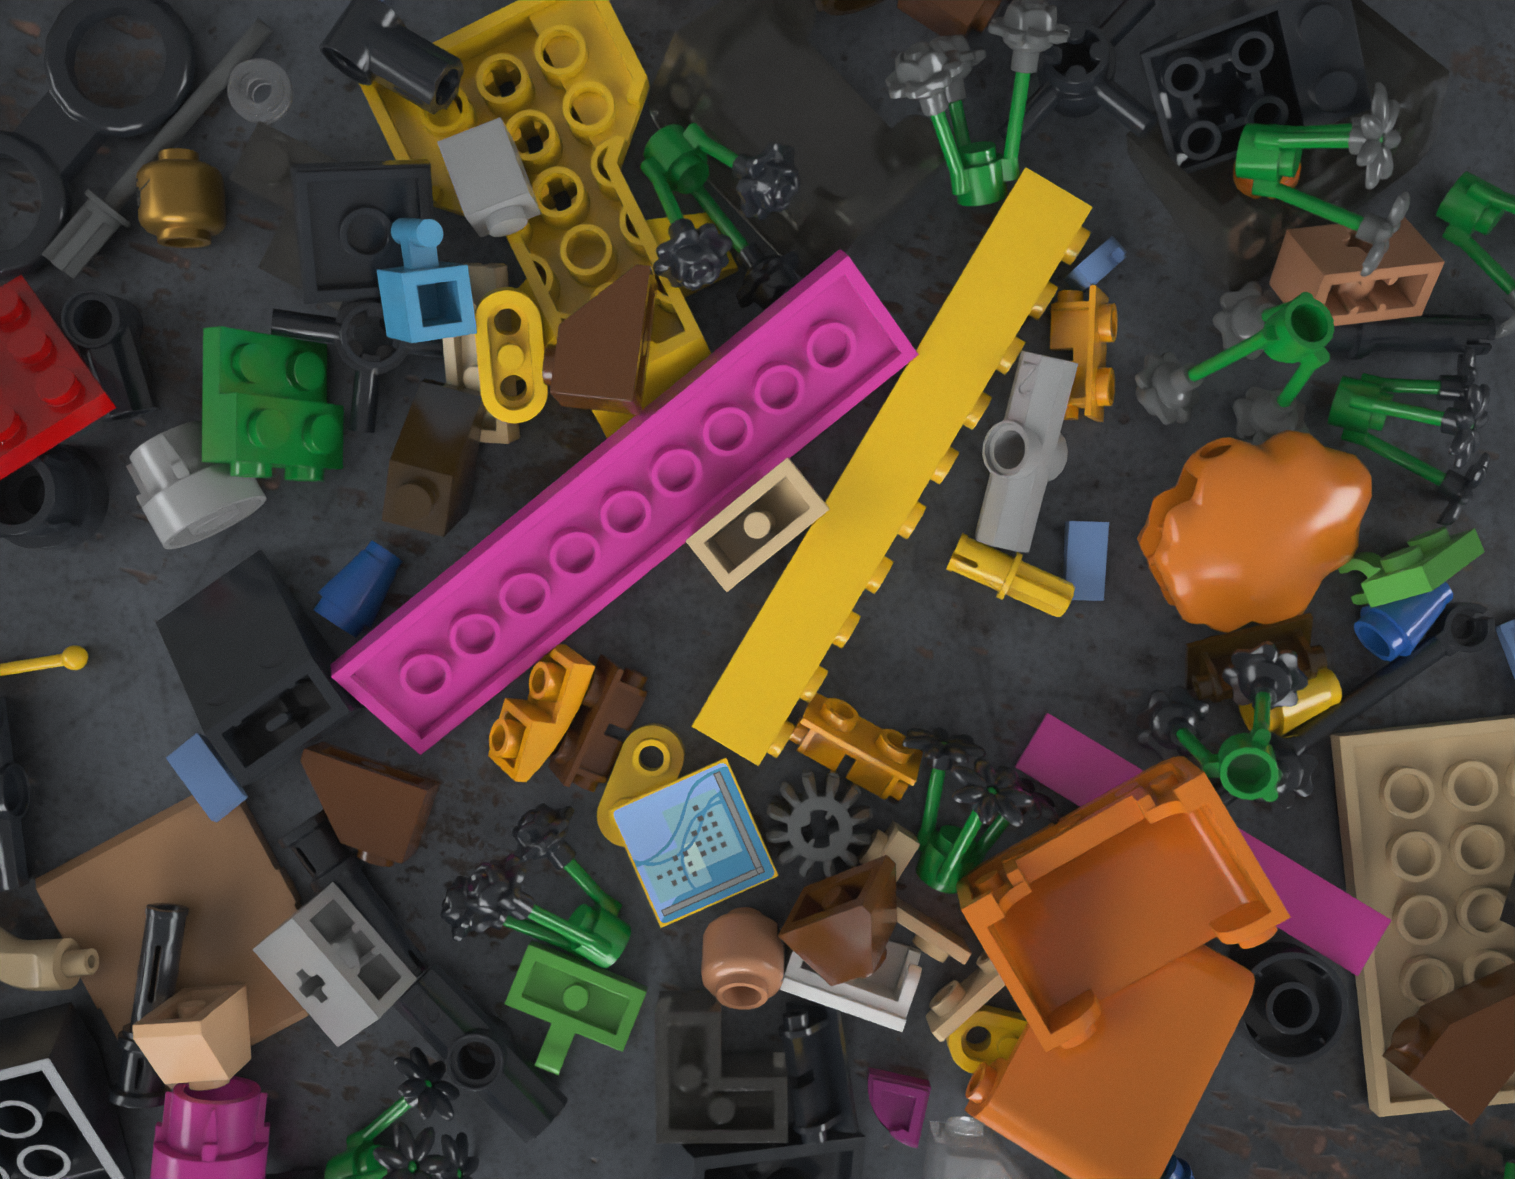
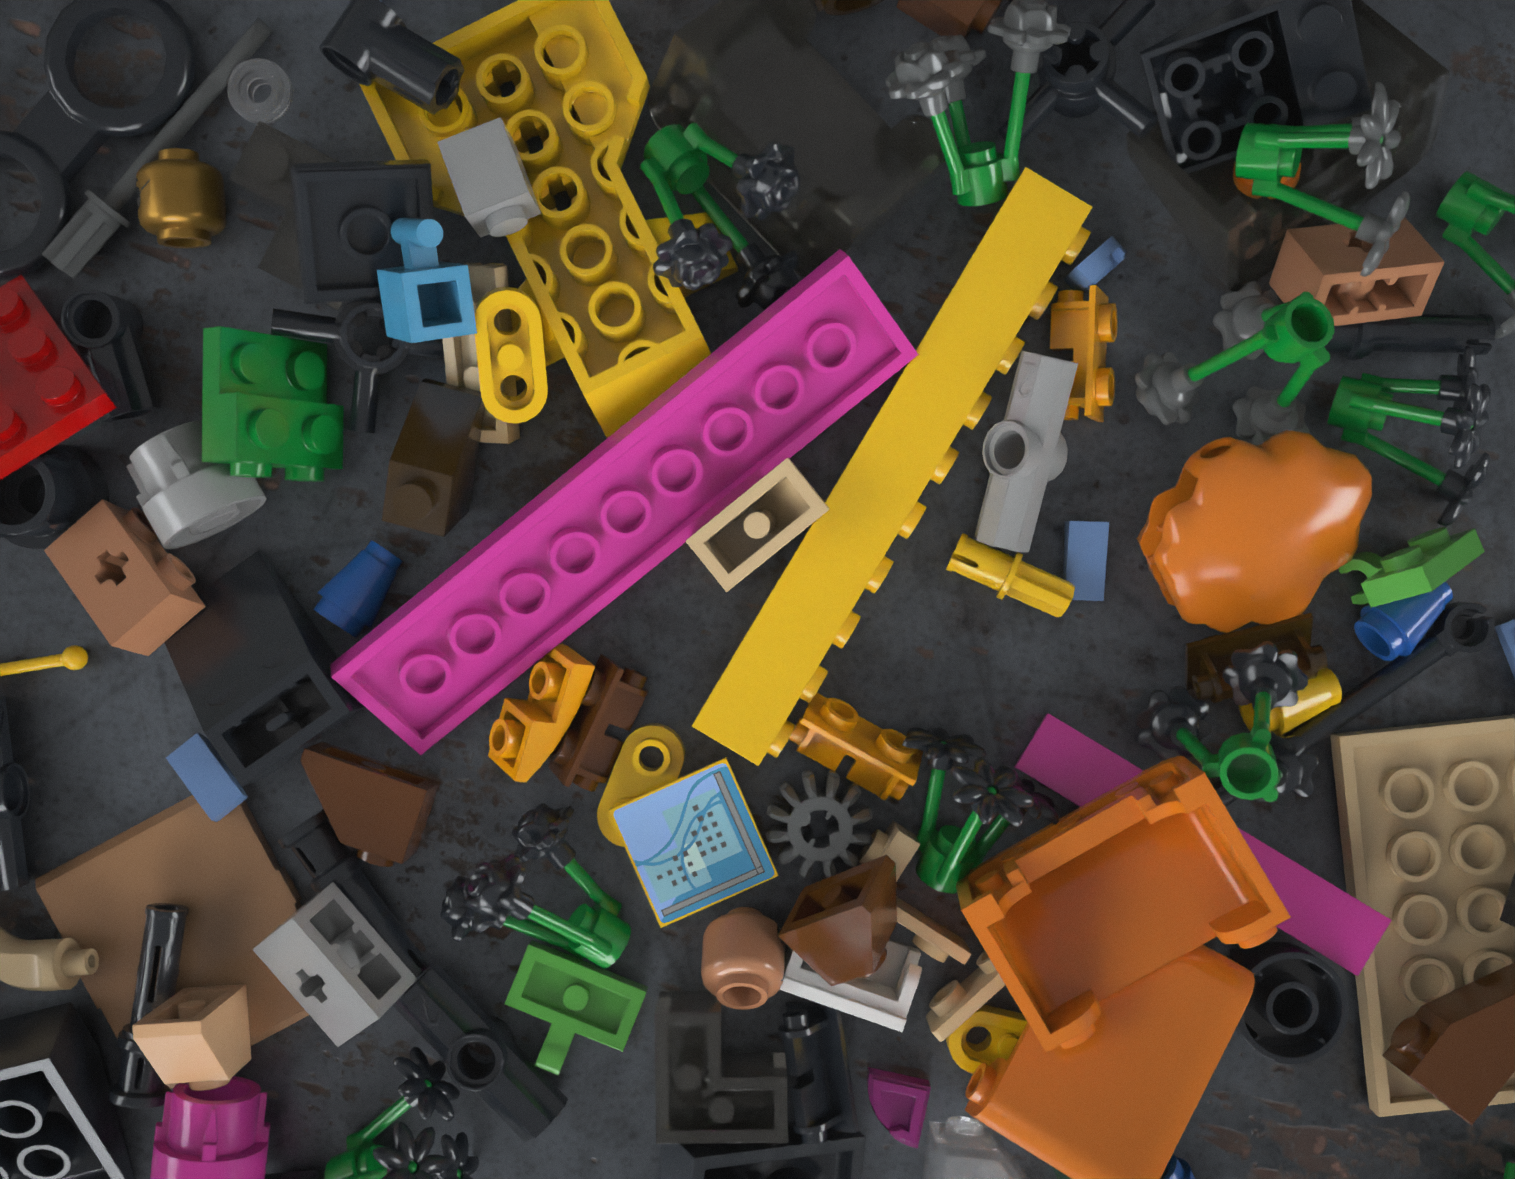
reddish brown slope [542,264,658,415] -> none
none -> nougat brick [44,499,205,656]

